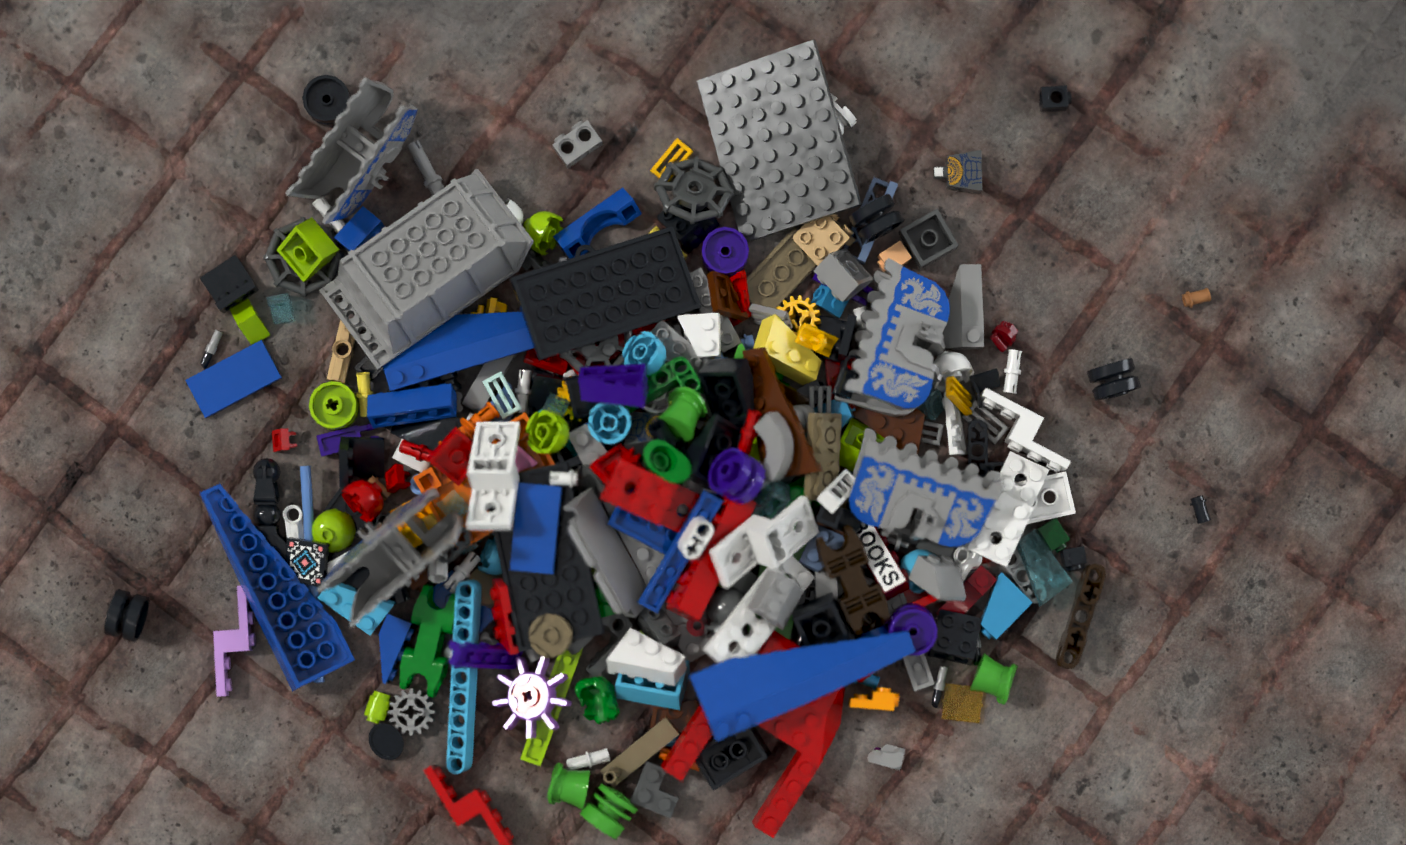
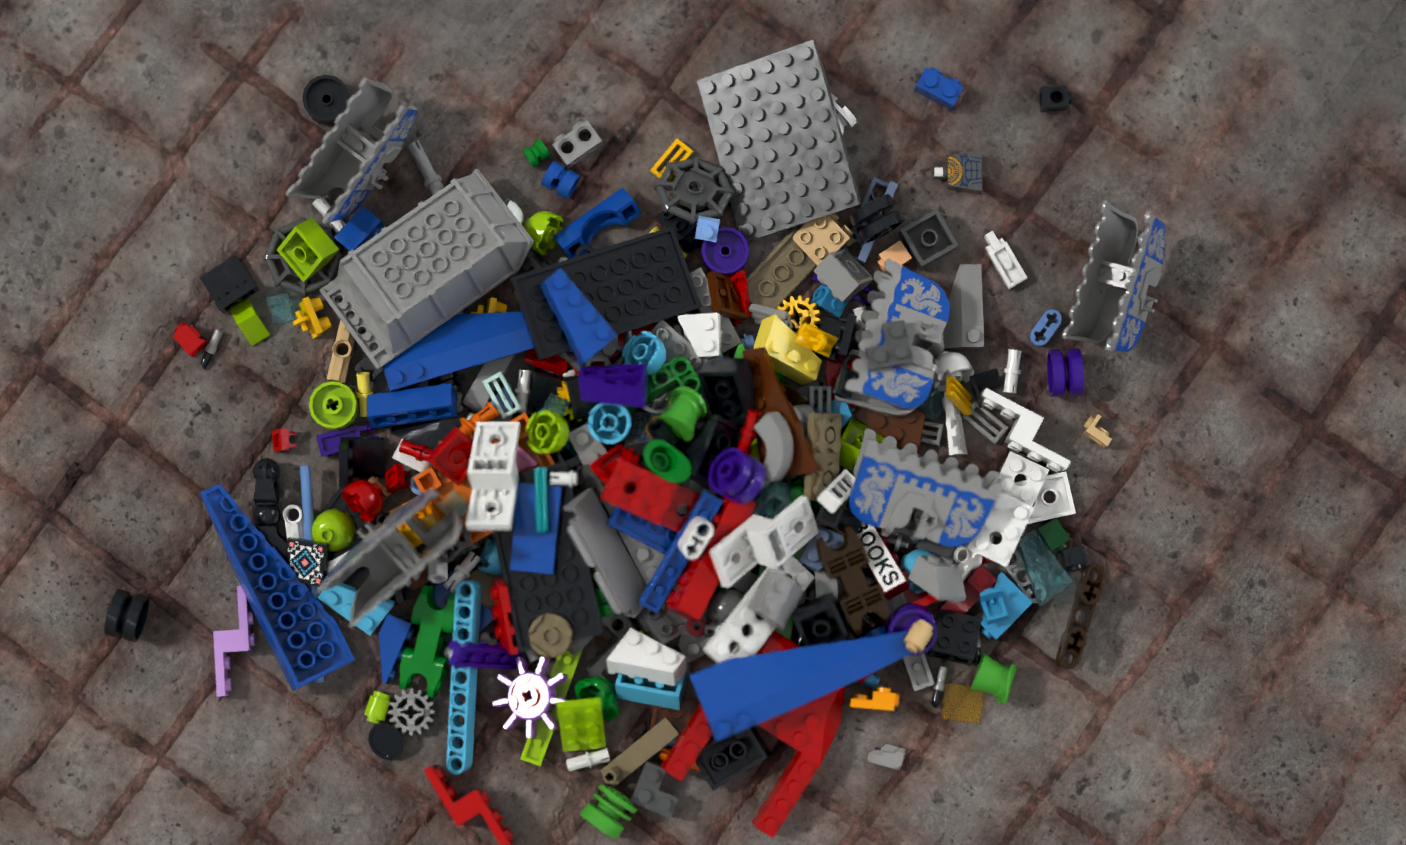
blue tile [185,340,282,418] -> none
bright green hat [547,763,591,809] -> none
black beam [967,419,1026,481] -> none
dark red piece [990,320,1018,352] -> none
black wheel [1087,358,1141,401] -> none
medium nougat pin [1182,288,1211,308] -> none
black pin [1190,495,1211,524] -> none
none -> red window [172,322,209,357]
none -> yellow hips [292,297,331,339]
none -> green wheel [522,139,551,168]
none -> teal axle [534,467,549,533]
none -> blue wedge [540,268,617,367]
none -> blue wheel [541,160,580,200]
none -> lime plate [557,698,606,752]
none -> light blue plate [695,216,720,242]
none -> dark grey plate [865,320,913,371]
none -> tan brick [903,619,933,654]
none -> blue brick [914,67,964,111]
none -> dark azure bracket [980,587,1009,625]
none -> white hinge [984,231,1028,290]
none -> medium blue beam [1029,309,1062,347]
none -> dark purple wheel [1047,348,1084,397]
none -> light grey animal [1062,200,1166,352]
none -> tan bracket [1083,414,1112,448]

